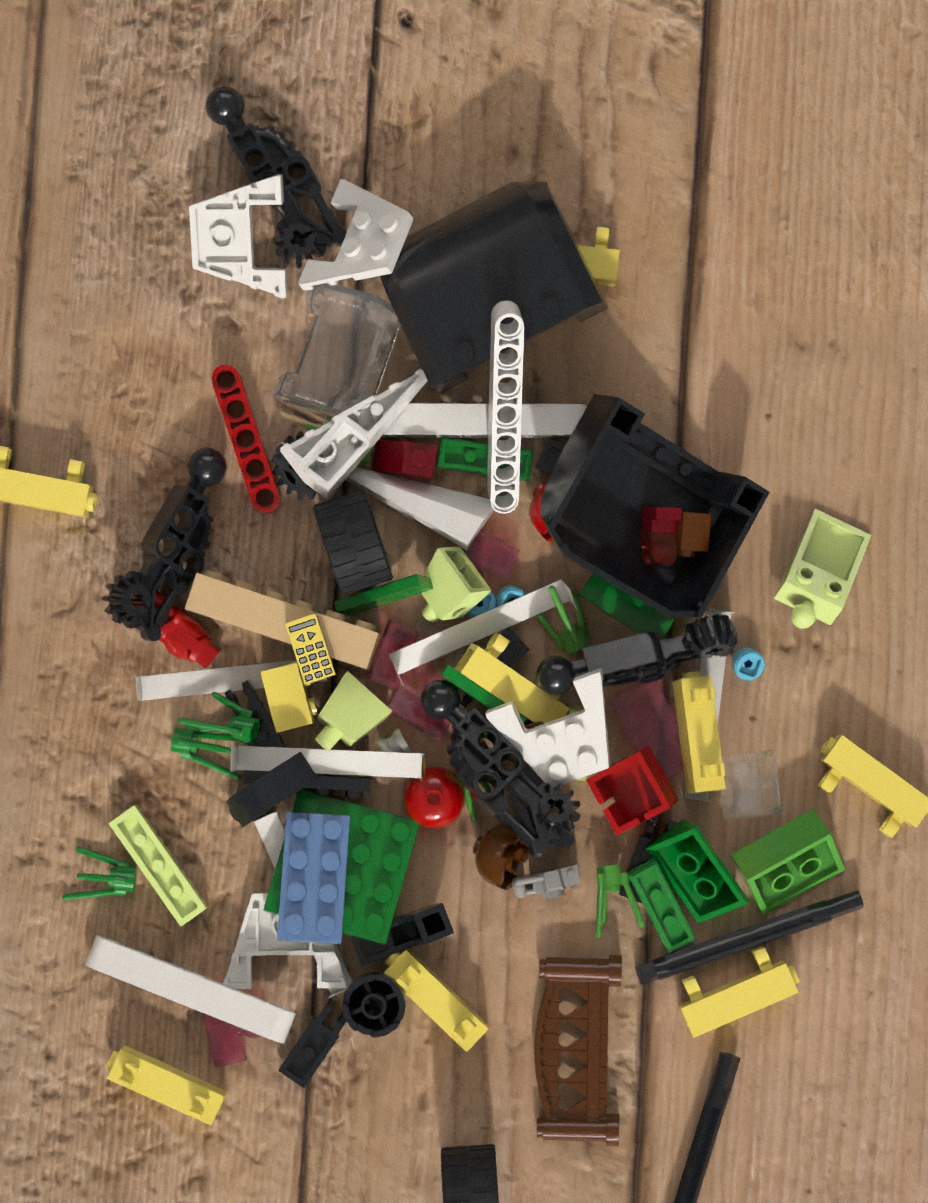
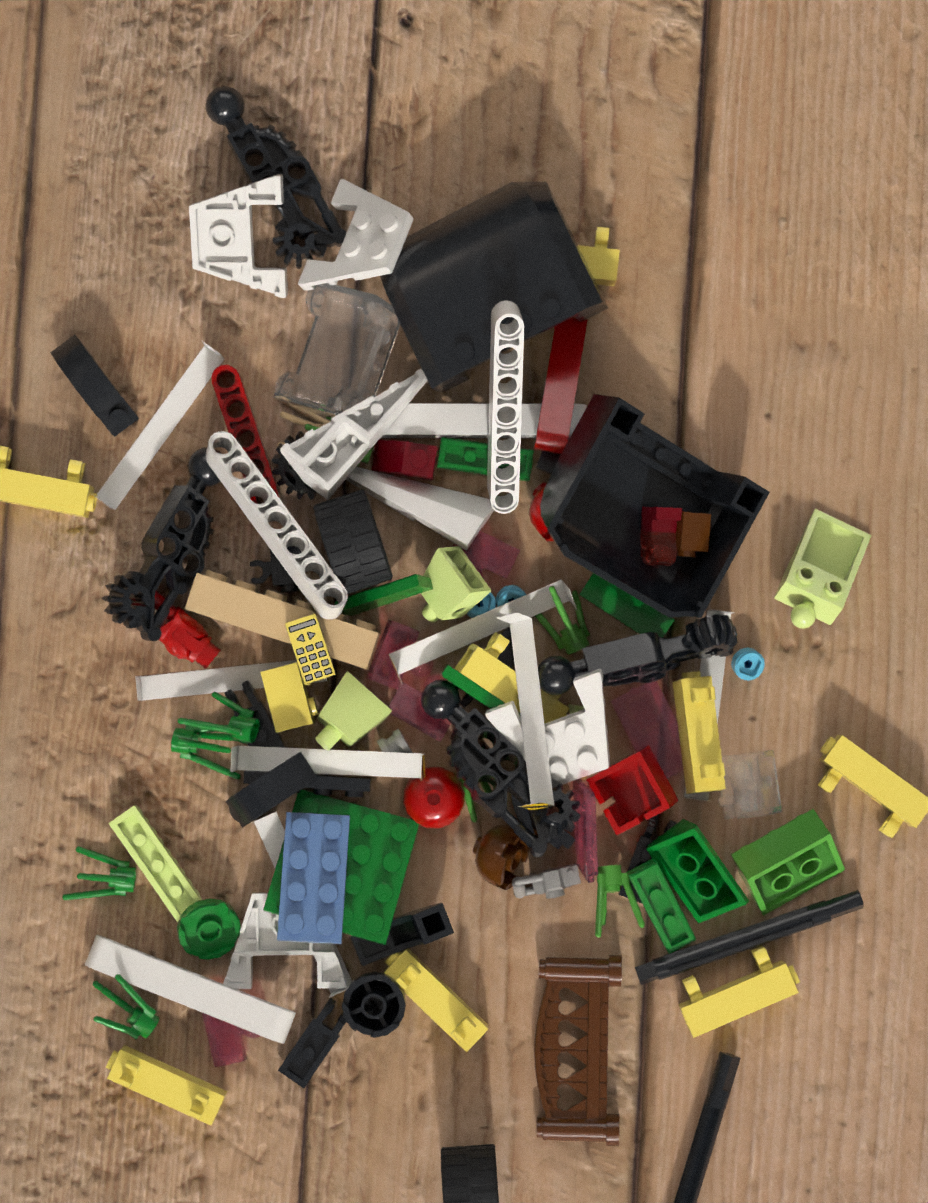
none -> black arch [50,334,139,437]
none -> white sticker [92,340,224,510]
none -> green plant [93,974,160,1040]
none -> green tile [177,898,241,960]
none -> white beam [206,431,348,619]
none -> black brick [250,546,306,592]
none -> white sticker [496,612,554,810]
none -> red beam [534,317,588,454]
none -> clear pink piece [573,778,598,883]

